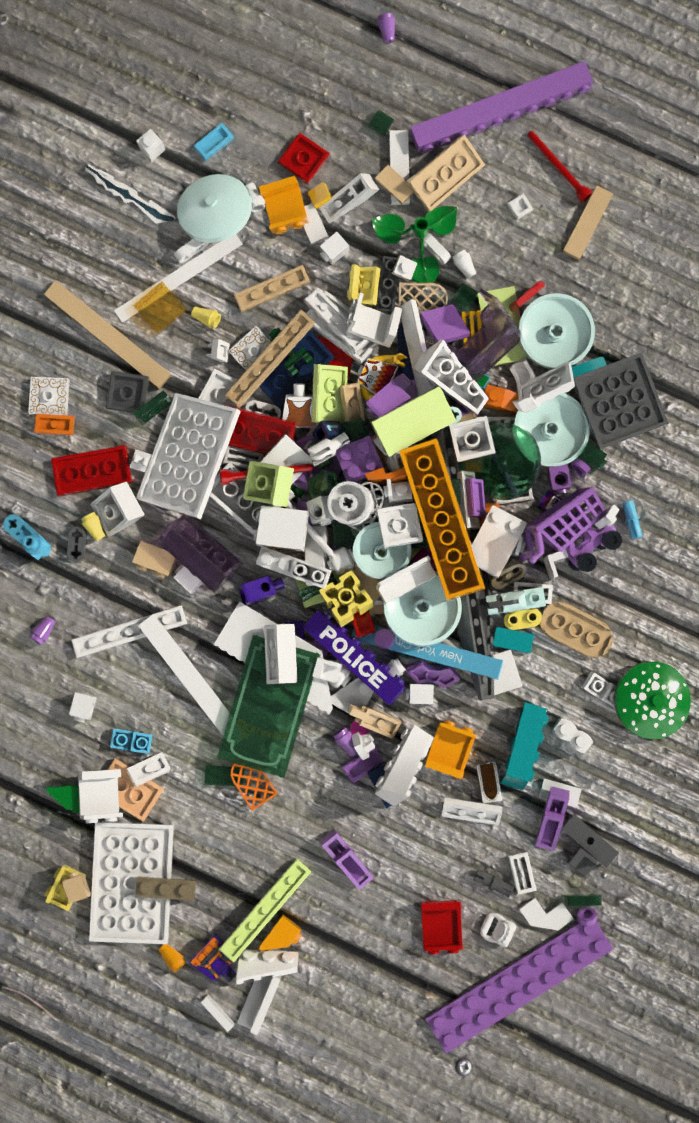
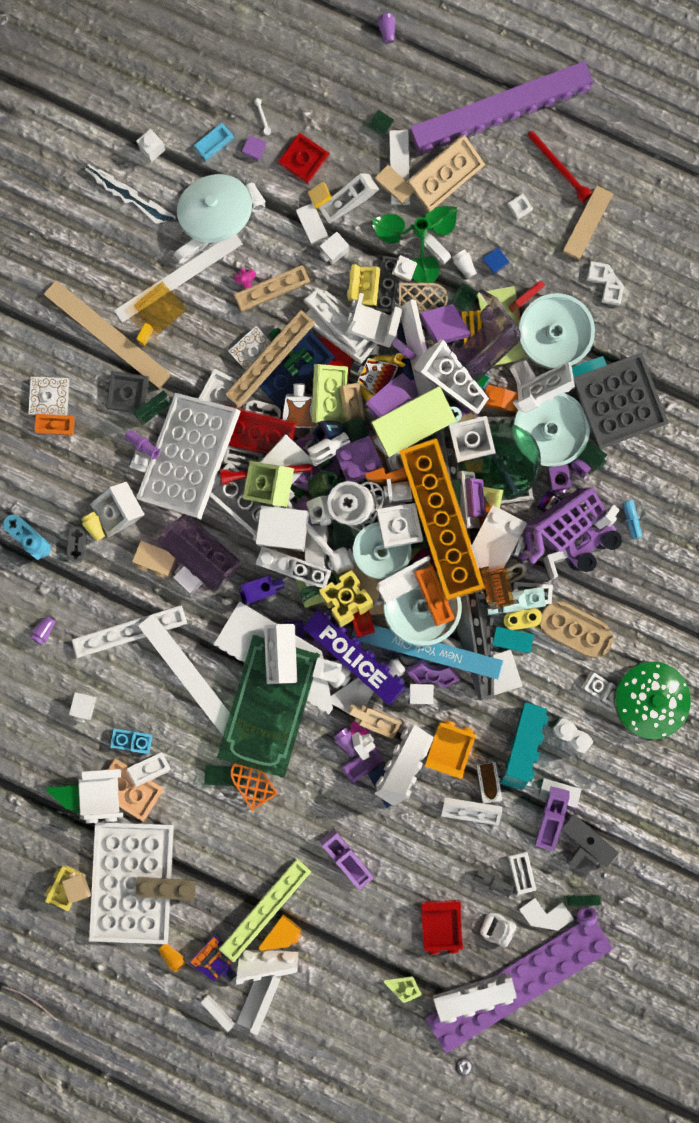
red tile [51,445,133,496] -> none
light yellow cone [191,306,221,328] -> none
white tile [207,339,230,362] -> none
light orange panel [259,176,309,234] -> none
medium lavender tile [375,629,395,649] -> none
none -> medium lavender pin [125,430,160,460]
none -> yellow tile [136,323,153,347]
none -> dark pink piece [233,267,256,288]
none -> medium lavender tile [242,135,267,161]
none -> white hinge [254,98,271,135]
none -> yellowish green piece [384,976,422,1003]
none -> medium lavender tile [392,338,416,360]
none -> orange tile [413,565,455,627]
none -> white wedge [433,972,517,1023]
none -> clear orange panel [481,566,514,610]
none -> blue tile [483,247,509,275]
none -> yellowish green tile [483,487,503,509]
none -> white tile [586,261,624,306]

